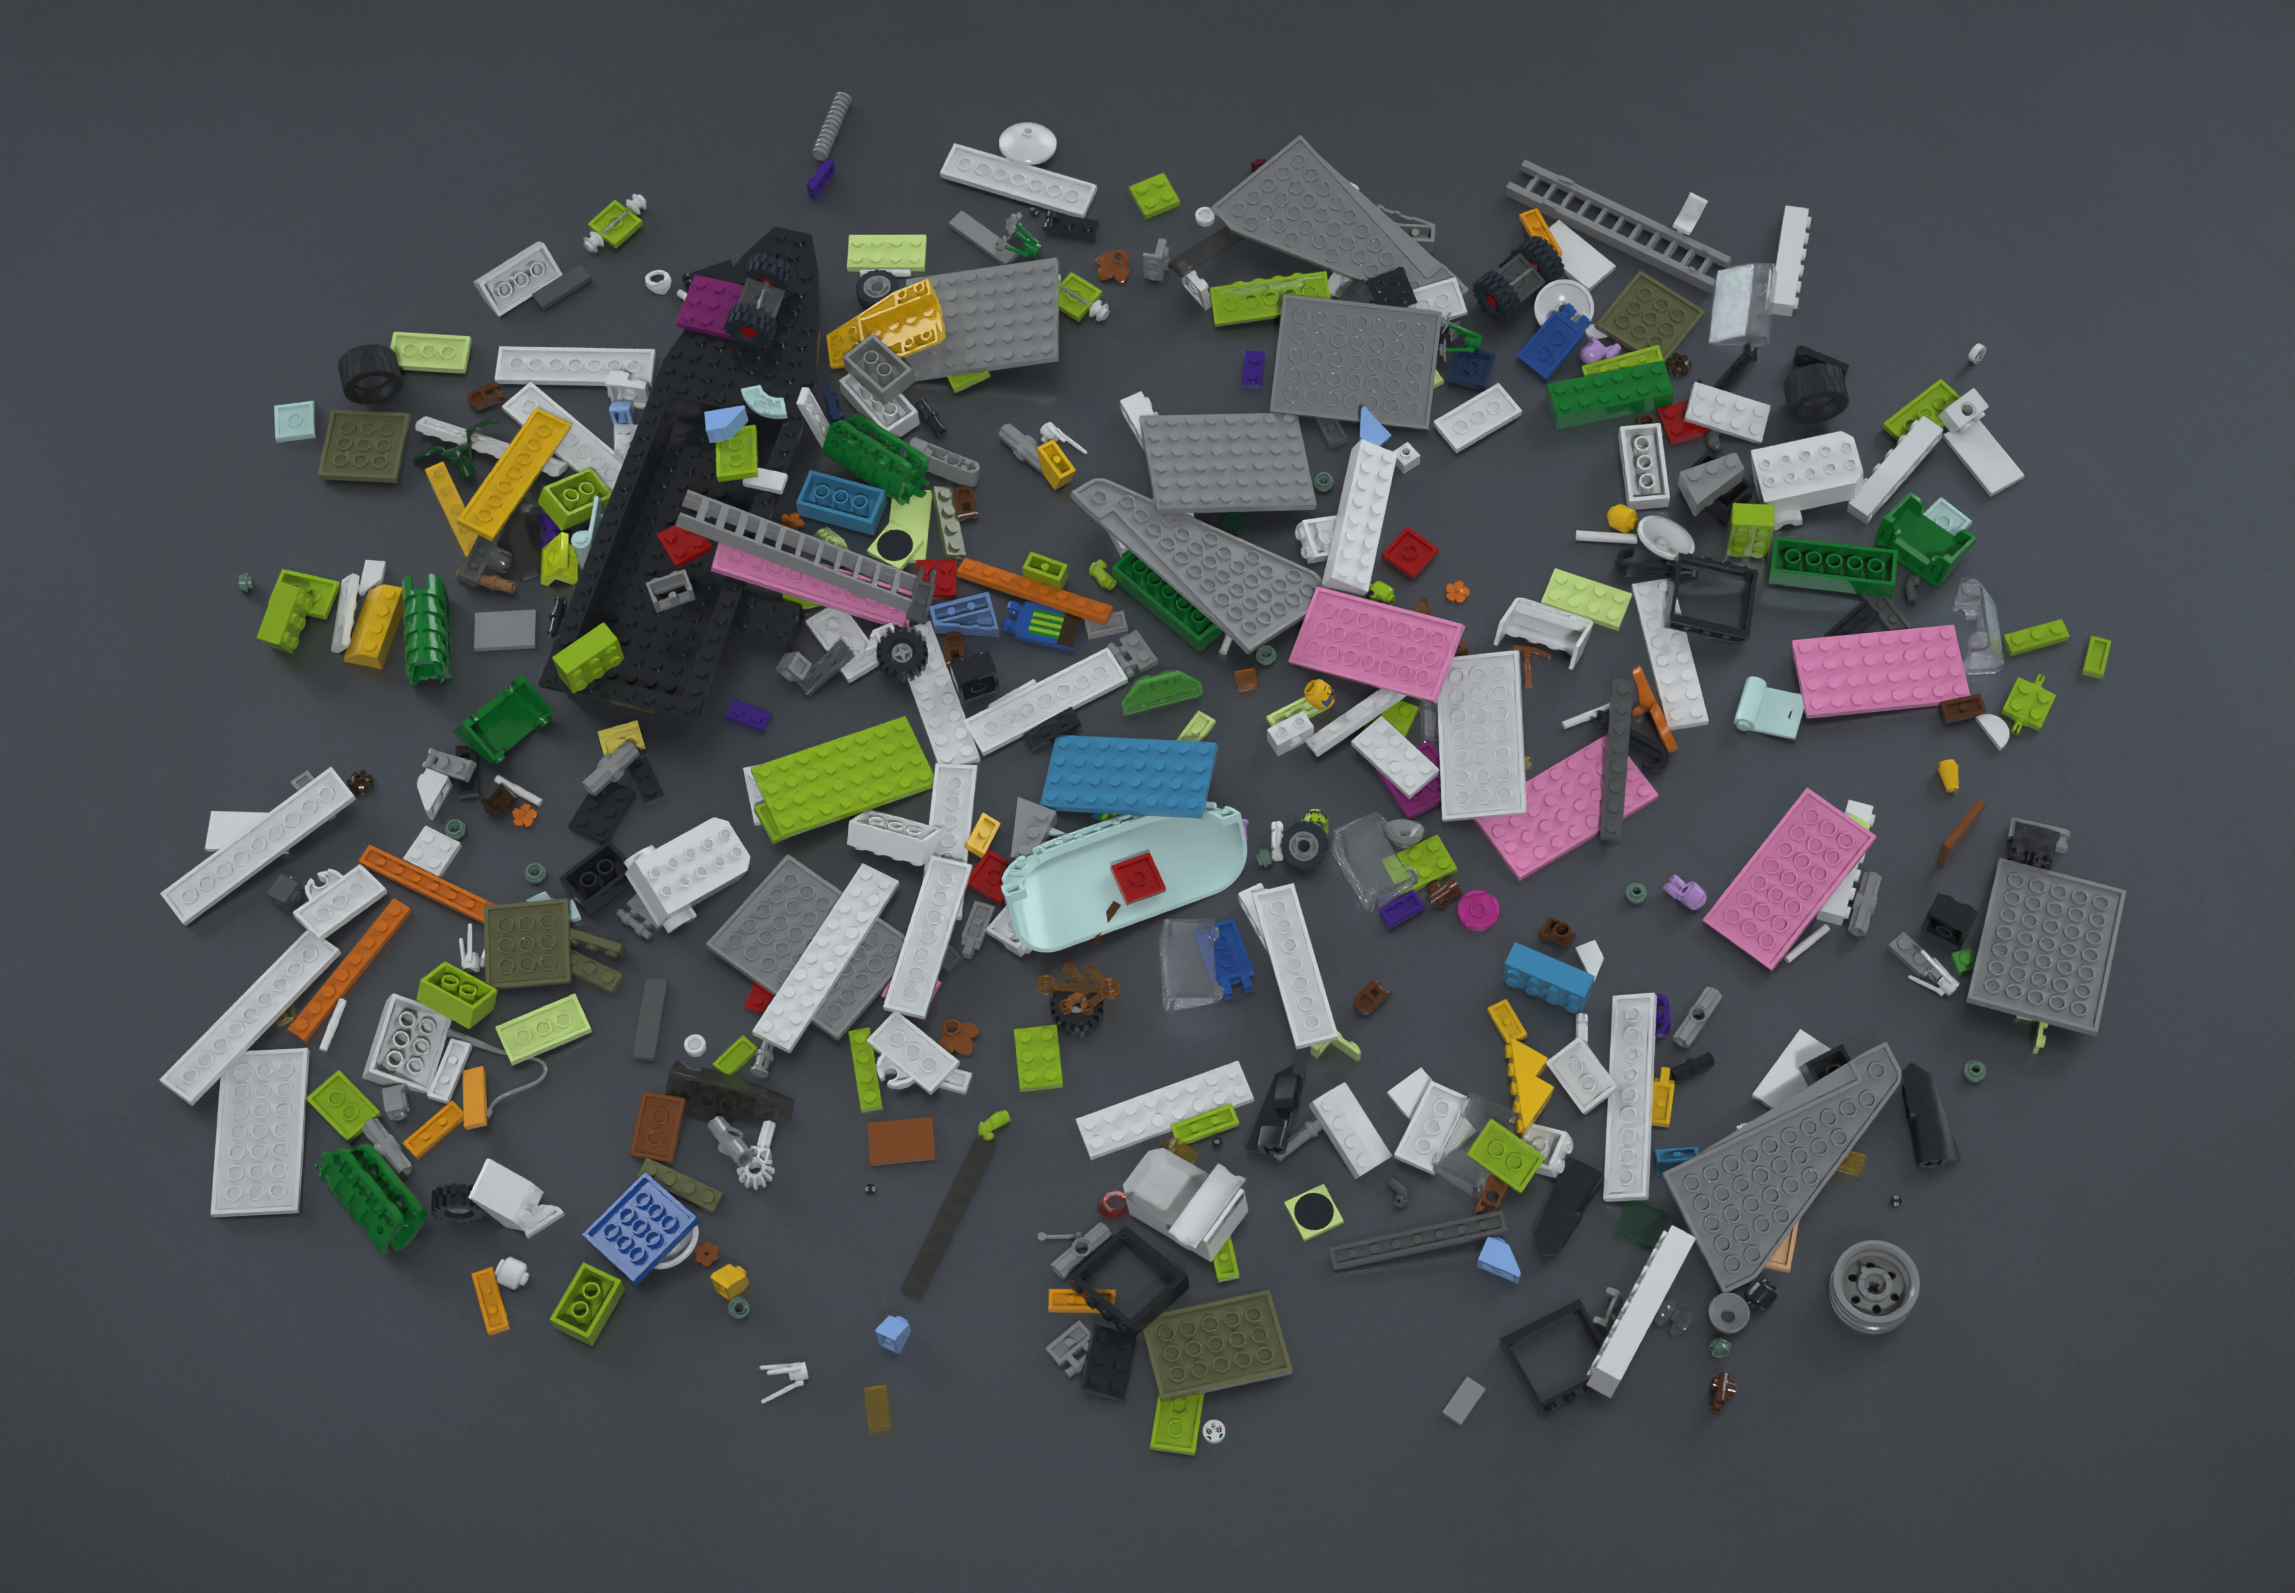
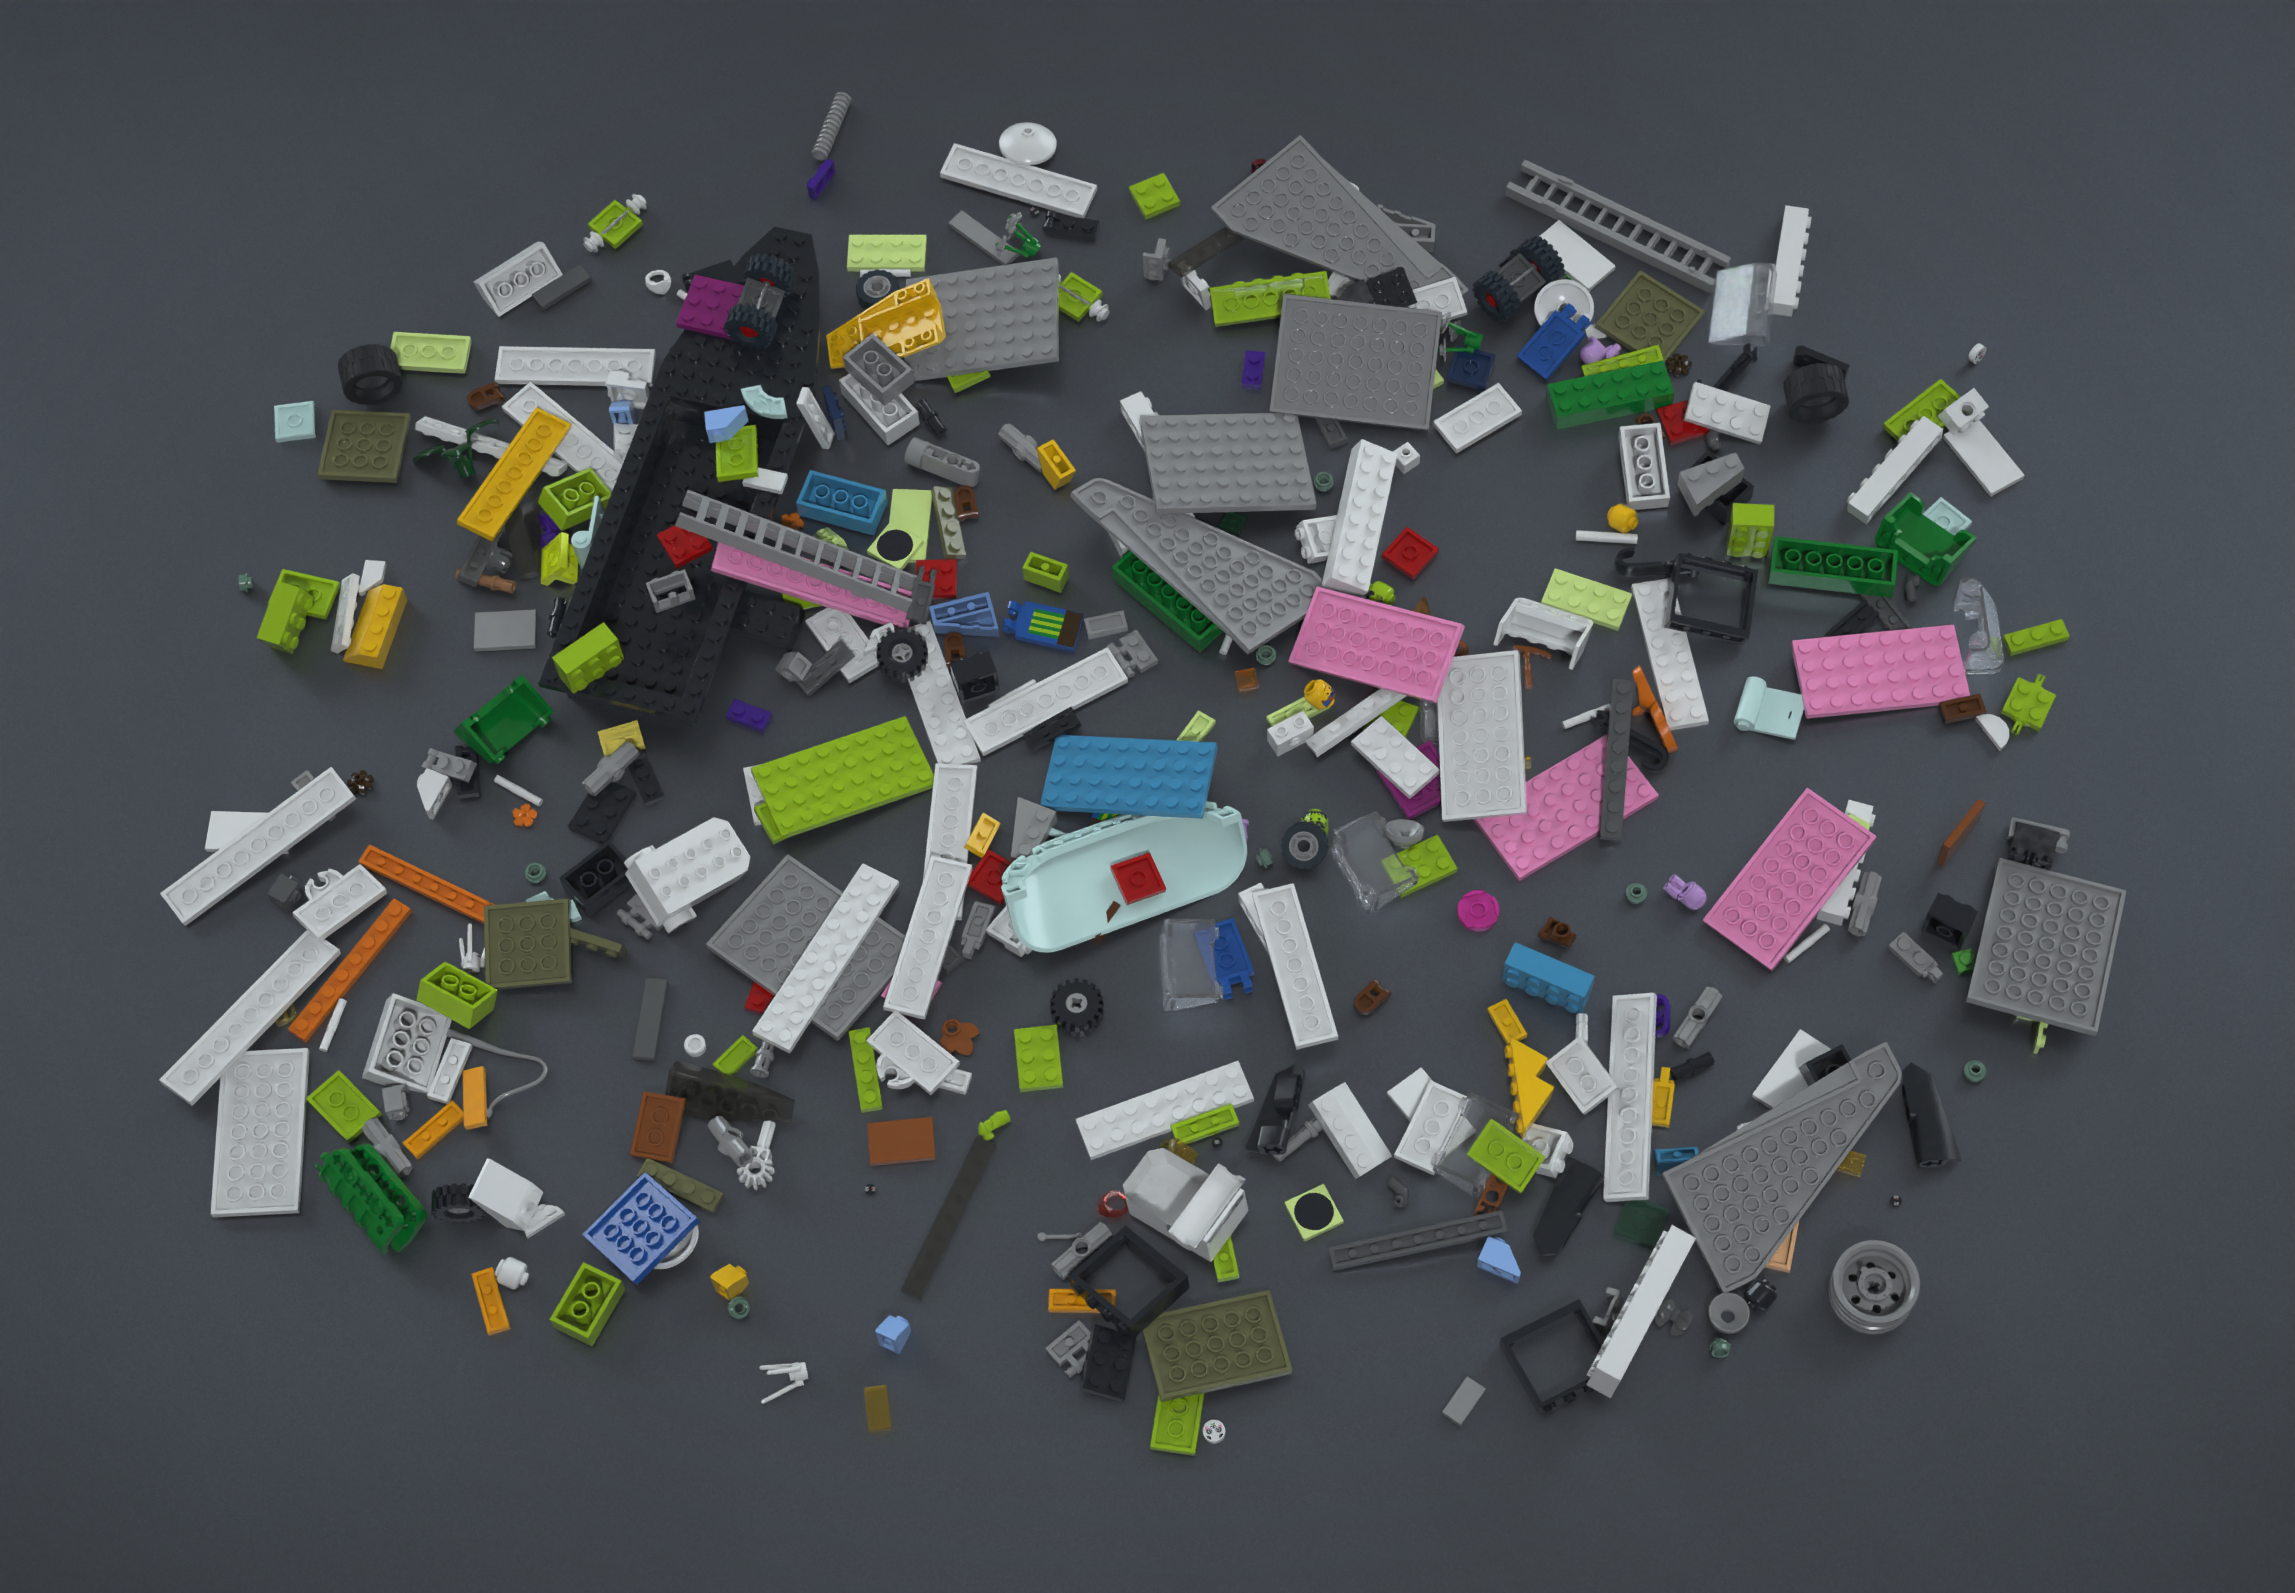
green piece [402,573,452,686] -> none
white plate [403,825,462,878] -> none
yellow slope [425,461,478,558] -> none
sand green plate [445,819,466,840] -> none
dark brown bracket [480,784,518,817] -> none
yellowish green plate [495,994,592,1066] -> none
olive plate [571,949,624,995] -> none
dark orange plant [695,1242,719,1267] -> none
green piece [823,414,930,505] -> none
white slope [847,809,943,866] -> none
orange plate [957,558,1113,625] -> none
clear orange plant [1037,963,1121,1015] -> none
white plant [1040,422,1087,454] -> none
lime arm [1089,559,1116,590] -> none
dark orange plate [1095,249,1130,284] -> none
bright green wedge [1122,670,1203,716] -> none
white tile [1195,207,1215,227] -> none
white axle [1271,821,1284,862] -> none
yellowish green bracket [1310,1031,1361,1062] -> none
light blue slope [1359,406,1391,447] -> none
dark purple plate [1378,890,1425,930] -> none
reddish brown plate [1427,878,1462,908] -> none
orange plant [1446,580,1470,604] -> none
light orange tile [1519,208,1562,257] -> none
white tile [1575,940,1604,983] -> none
white dish [1637,516,1695,560] -> none
white bracket [1672,193,1708,235] -> none
reddish brown plate [1710,1372,1737,1412] -> none
white piece [1751,431,1863,530] -> none
white plant [1908,950,1960,997] -> none
yellow cone [1937,759,1959,792] -> none
lime tile [2082,636,2112,679] -> none

